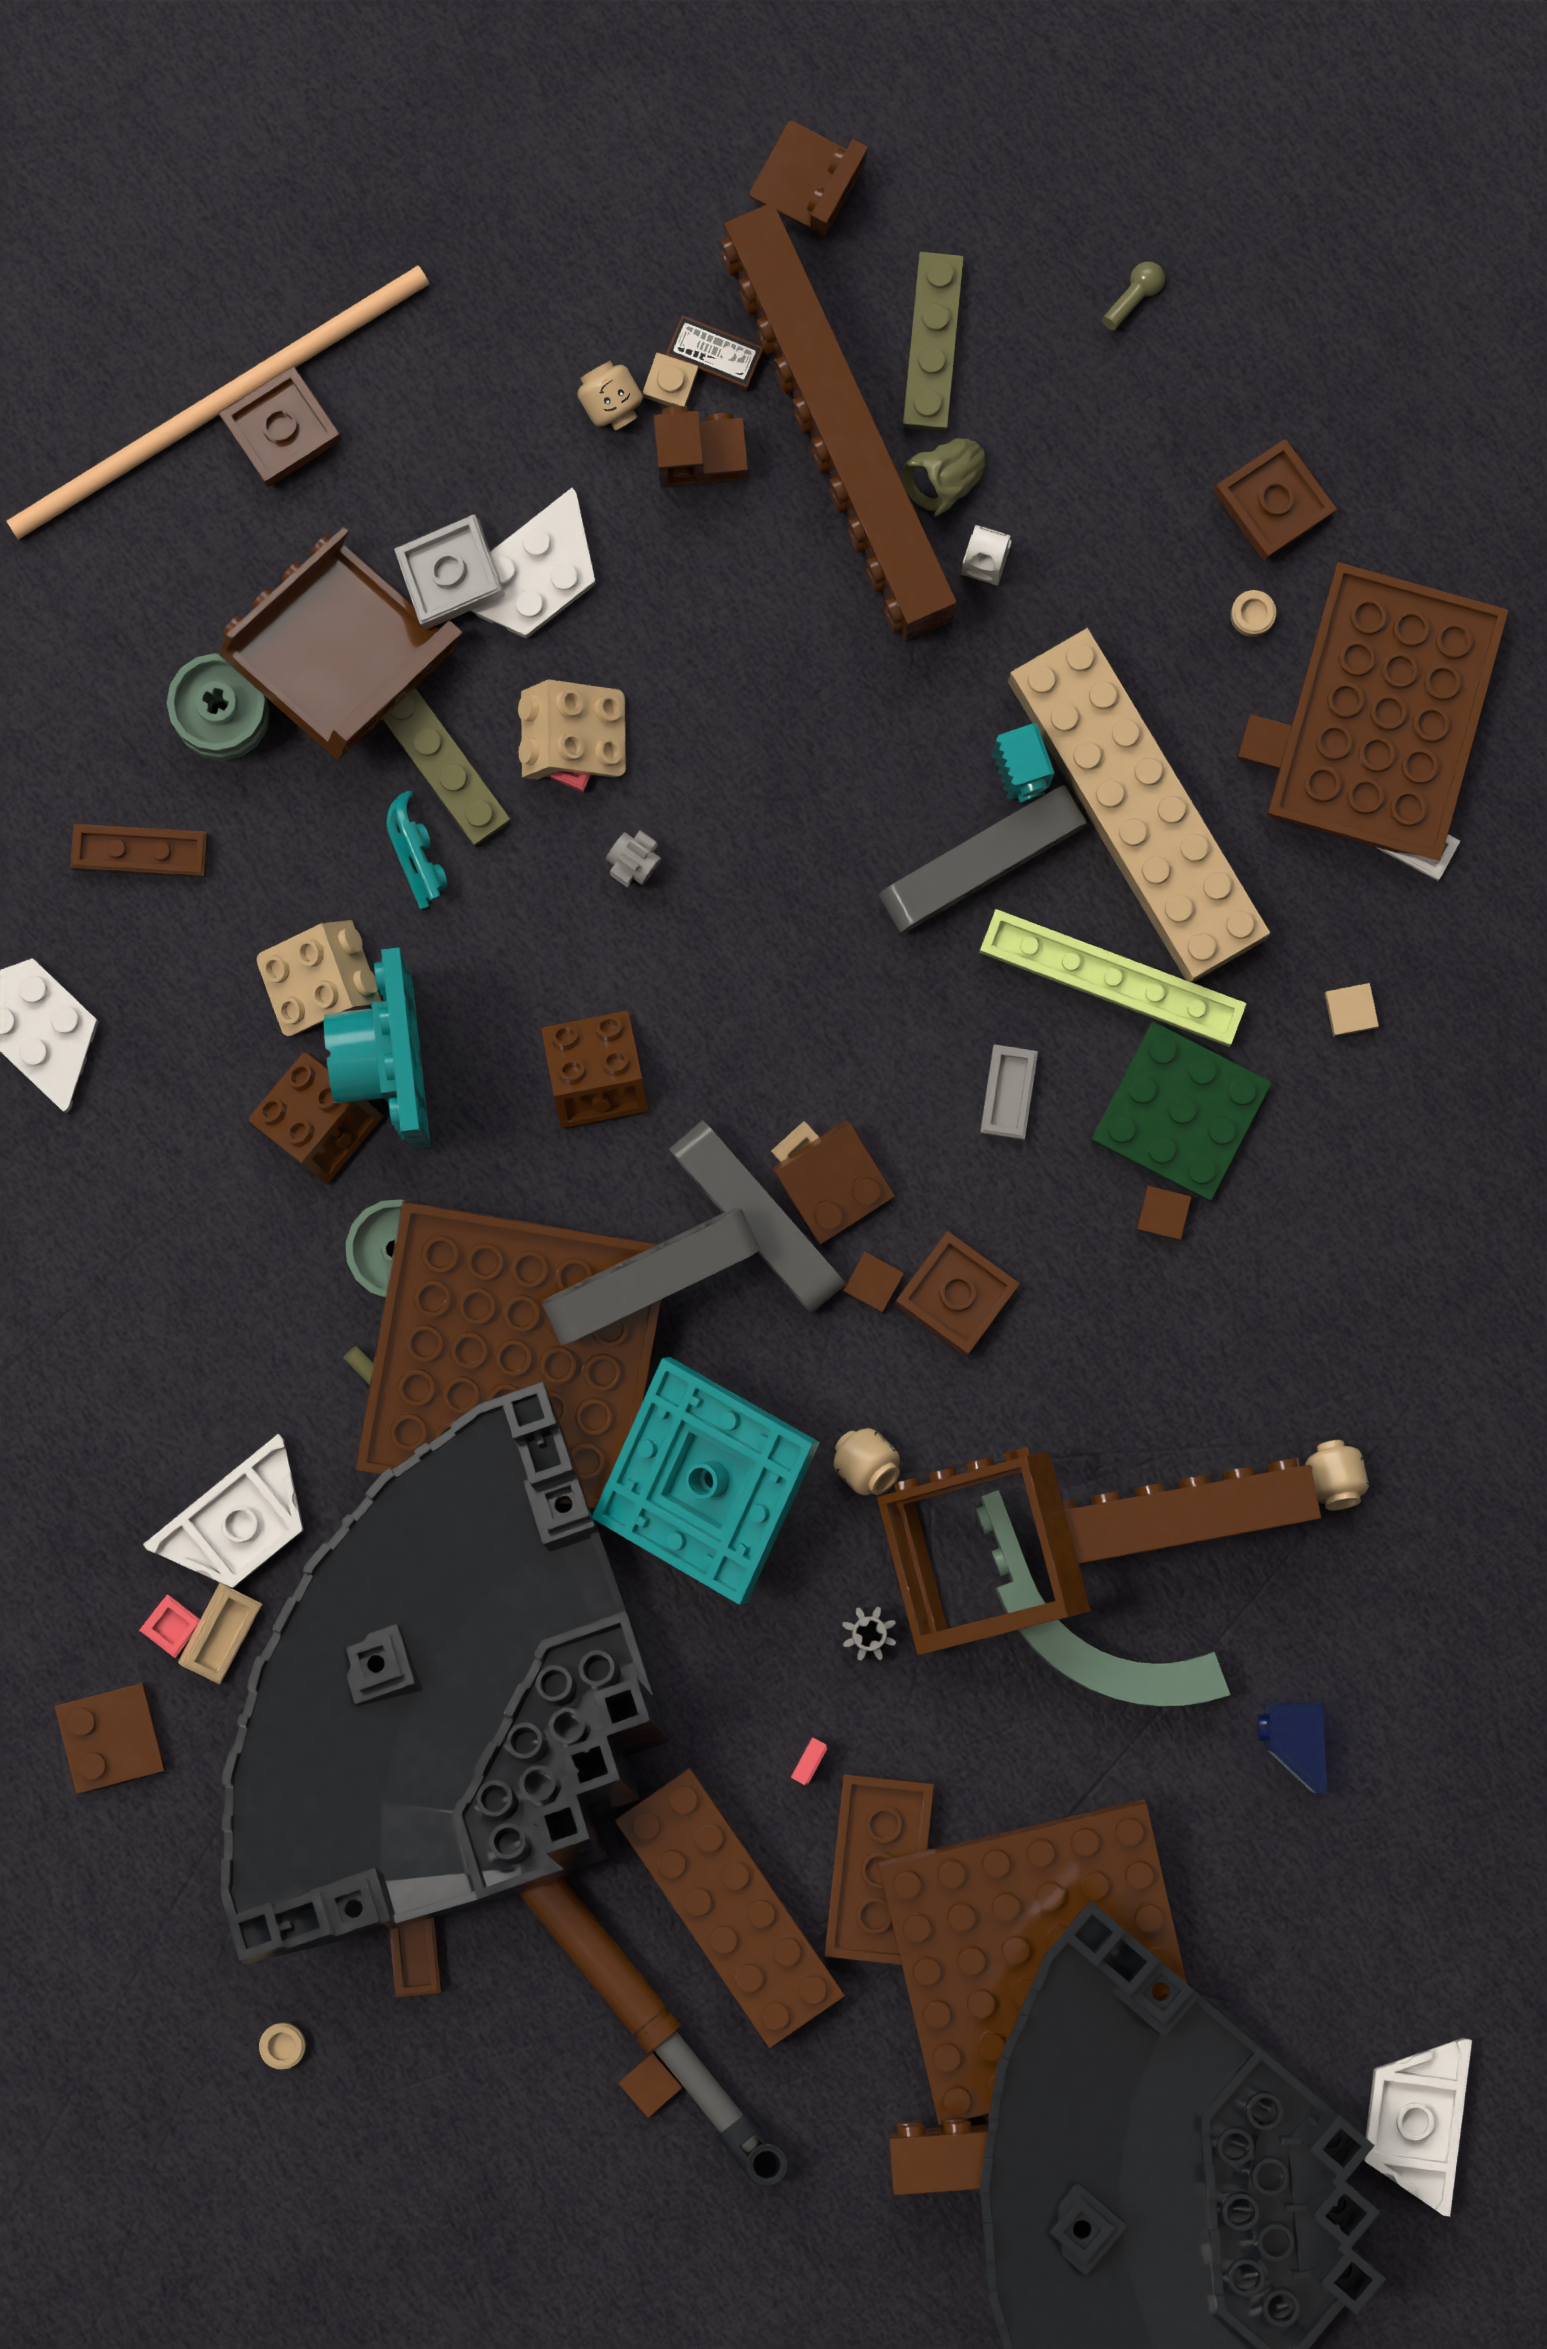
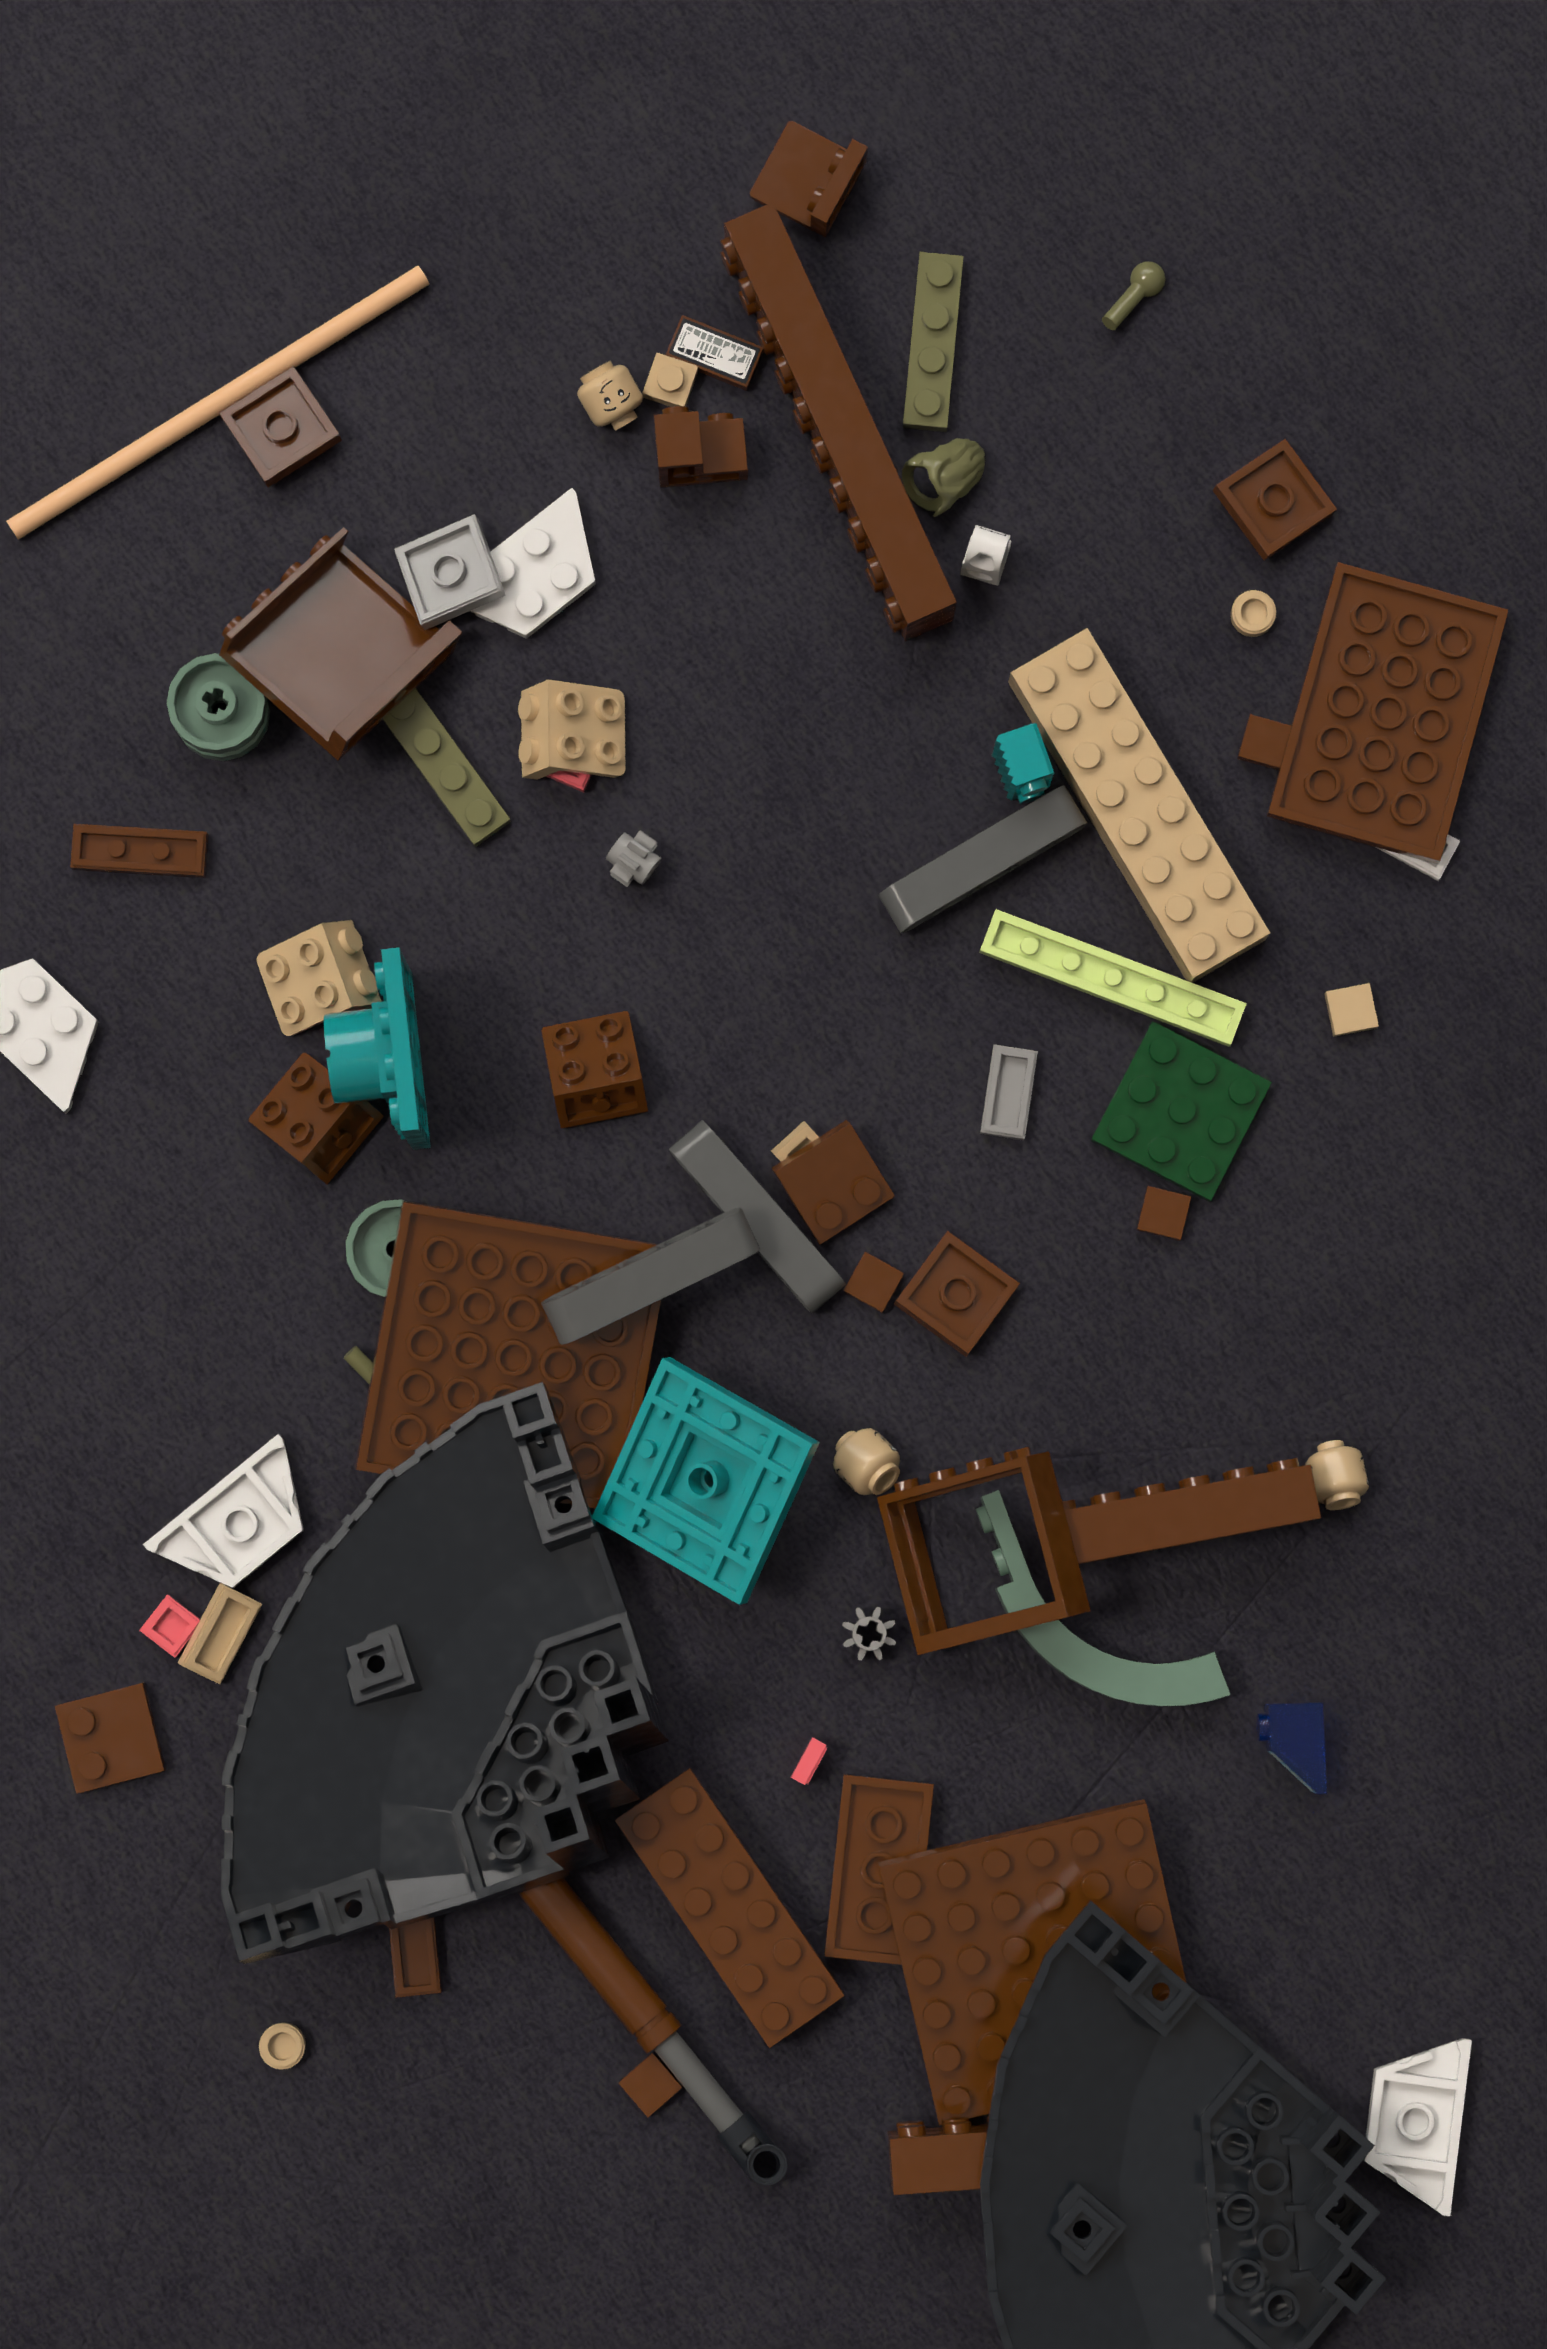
teal piece [387,791,447,910] -> none

